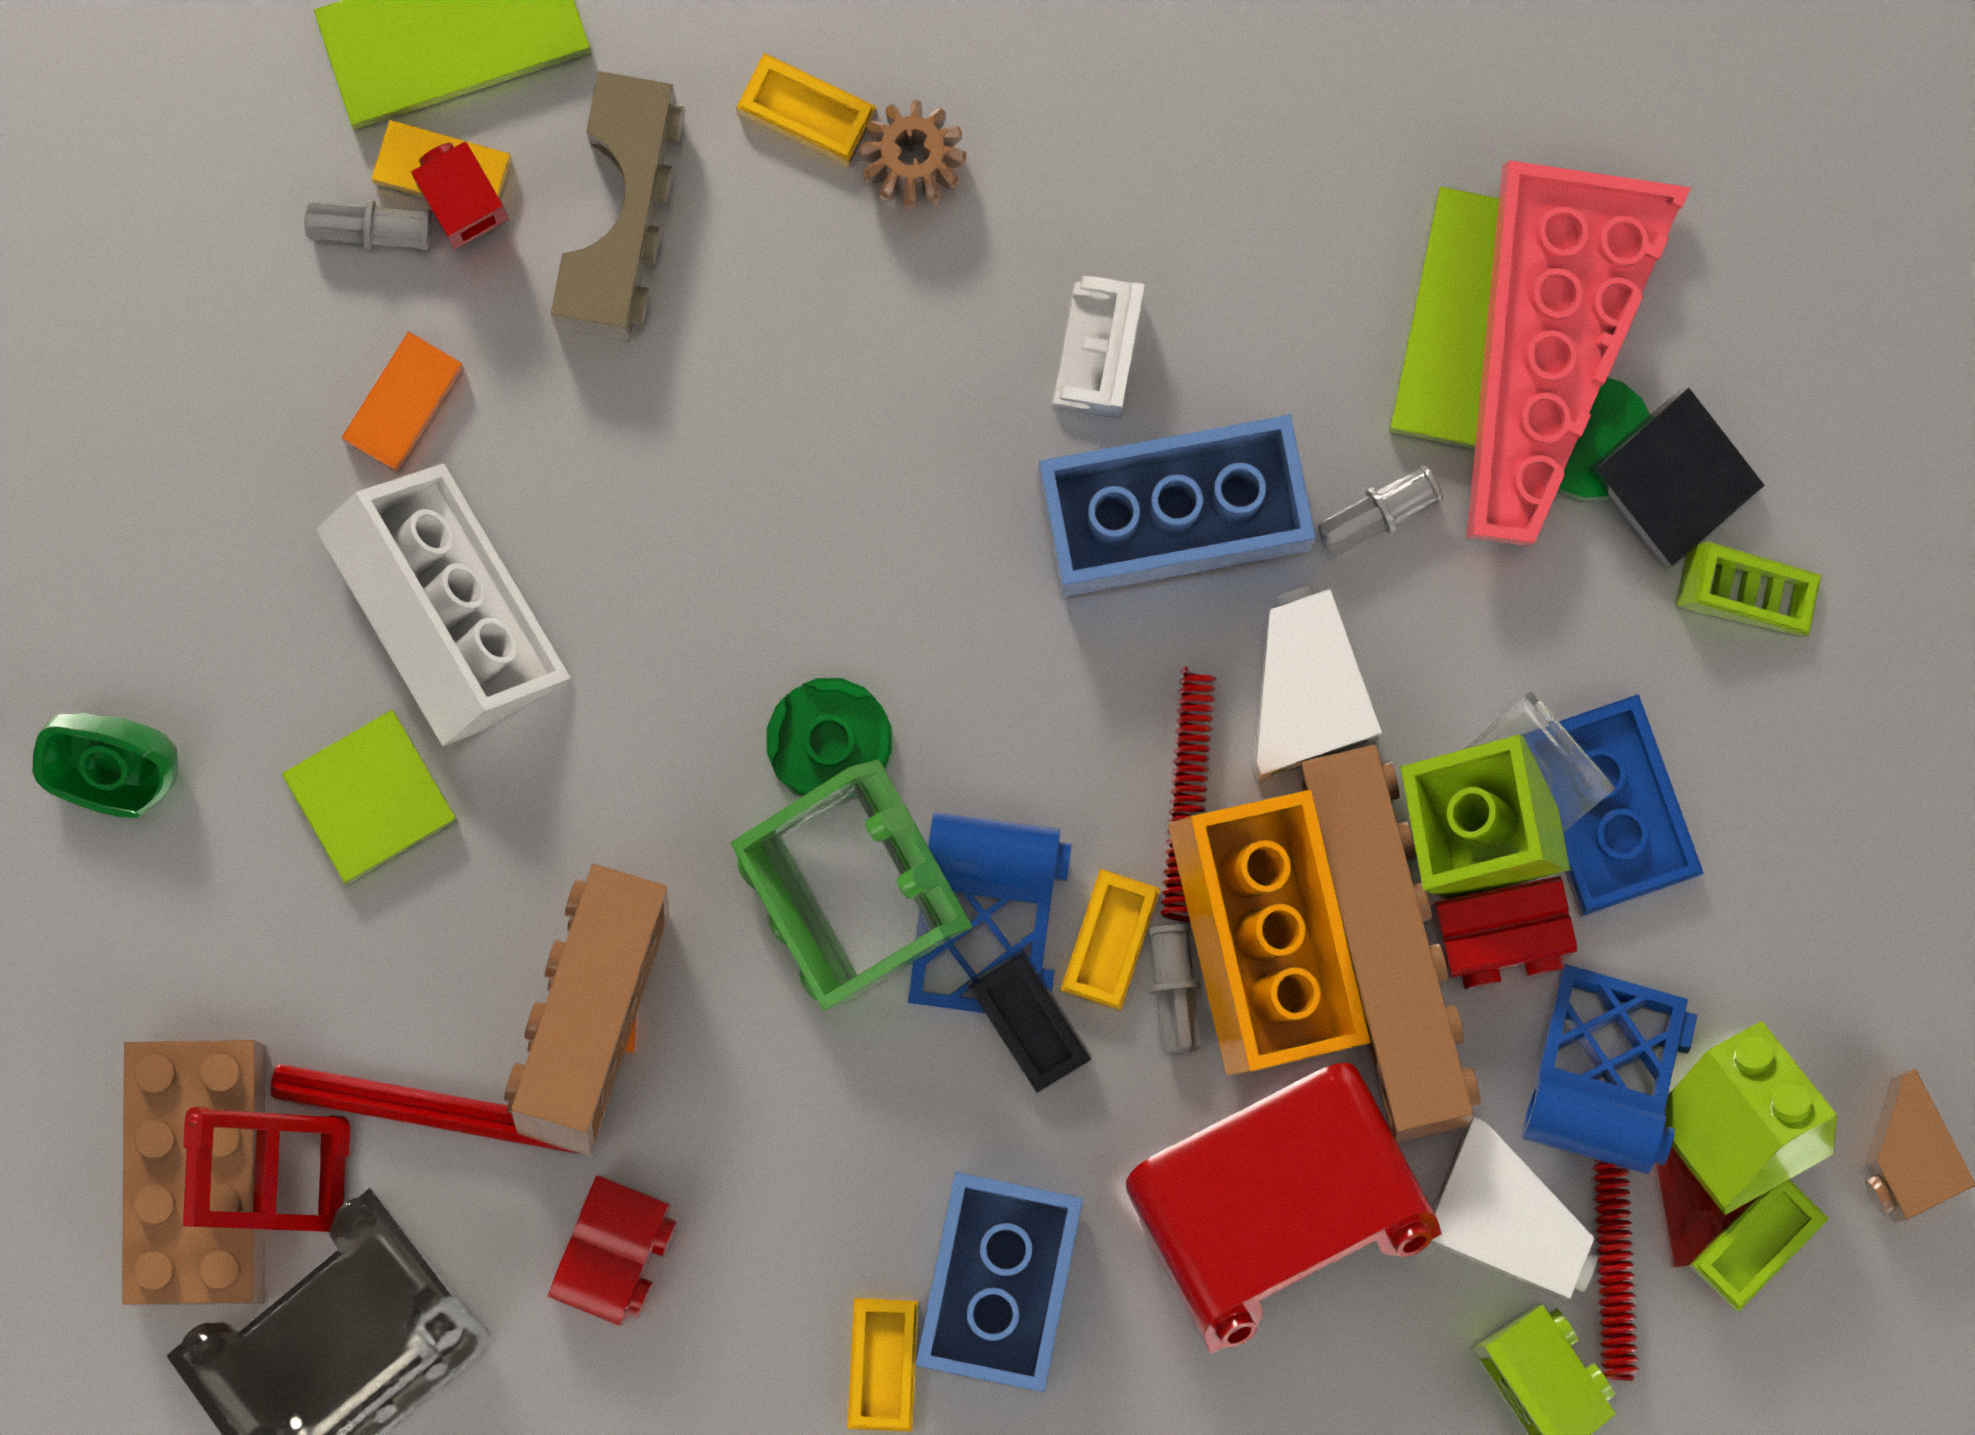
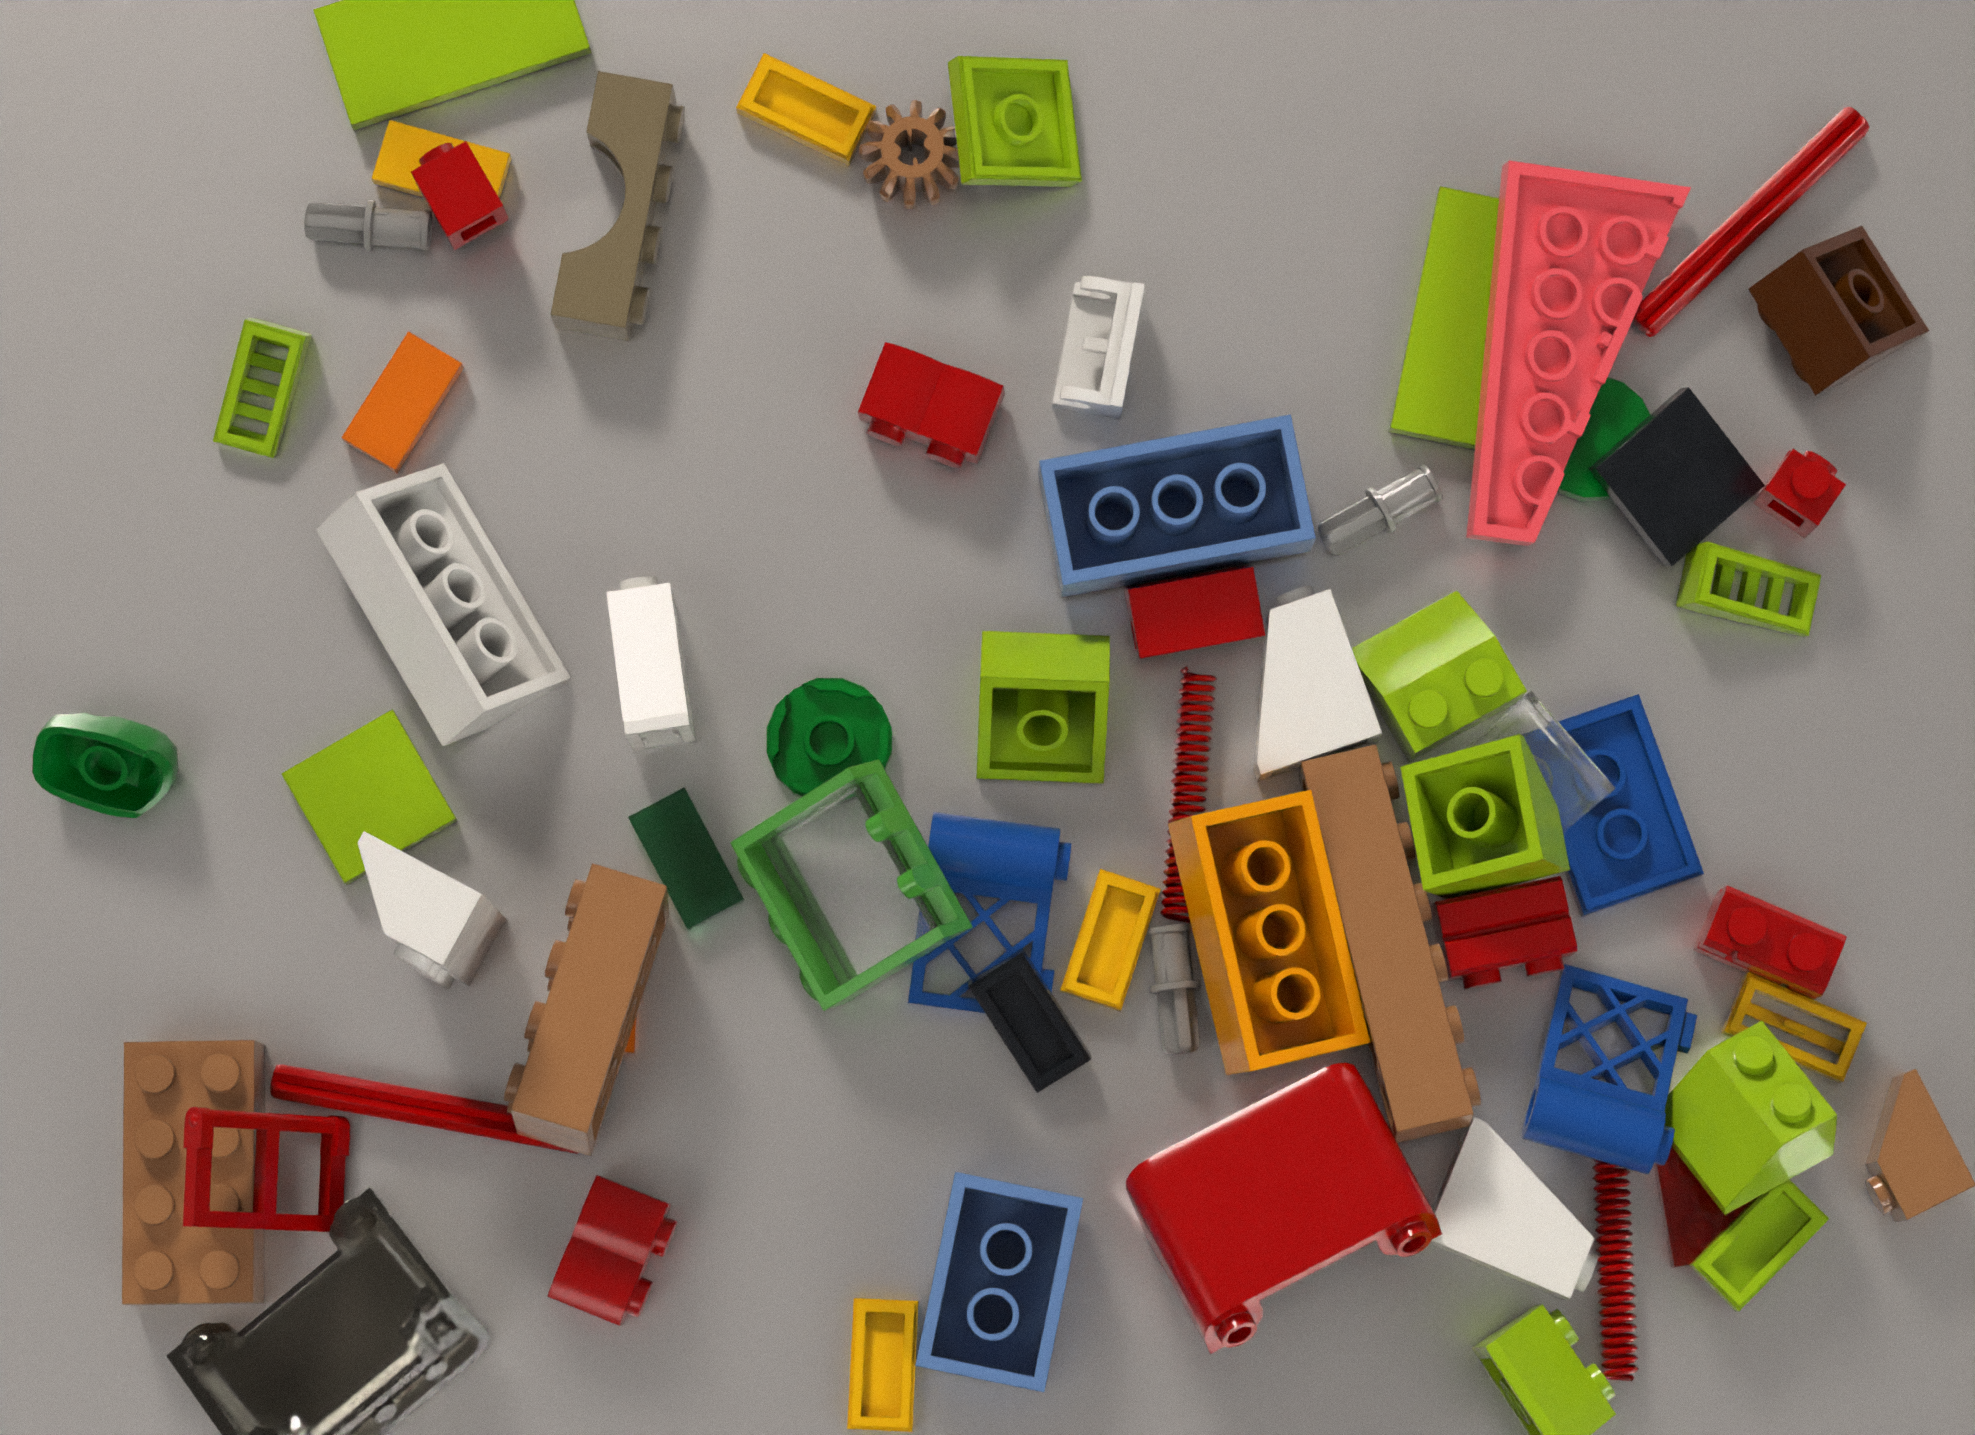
none -> lime slope [213,317,312,458]
none -> white slope [358,831,506,989]
none -> white slope [606,576,696,751]
none -> clear green tile [628,787,745,931]
none -> red brick [858,342,1005,468]
none -> lime tile [948,56,1082,187]
none -> lime slope [976,631,1110,784]
none -> red hinge [1123,564,1266,659]
none -> lime slope [1352,591,1527,763]
none -> red axle [1632,106,1870,337]
none -> red brick [1693,885,1847,1000]
none -> yellow tile [1721,972,1867,1083]
none -> reddish brown slope [1748,226,1929,396]
none -> red brick [1753,448,1846,539]

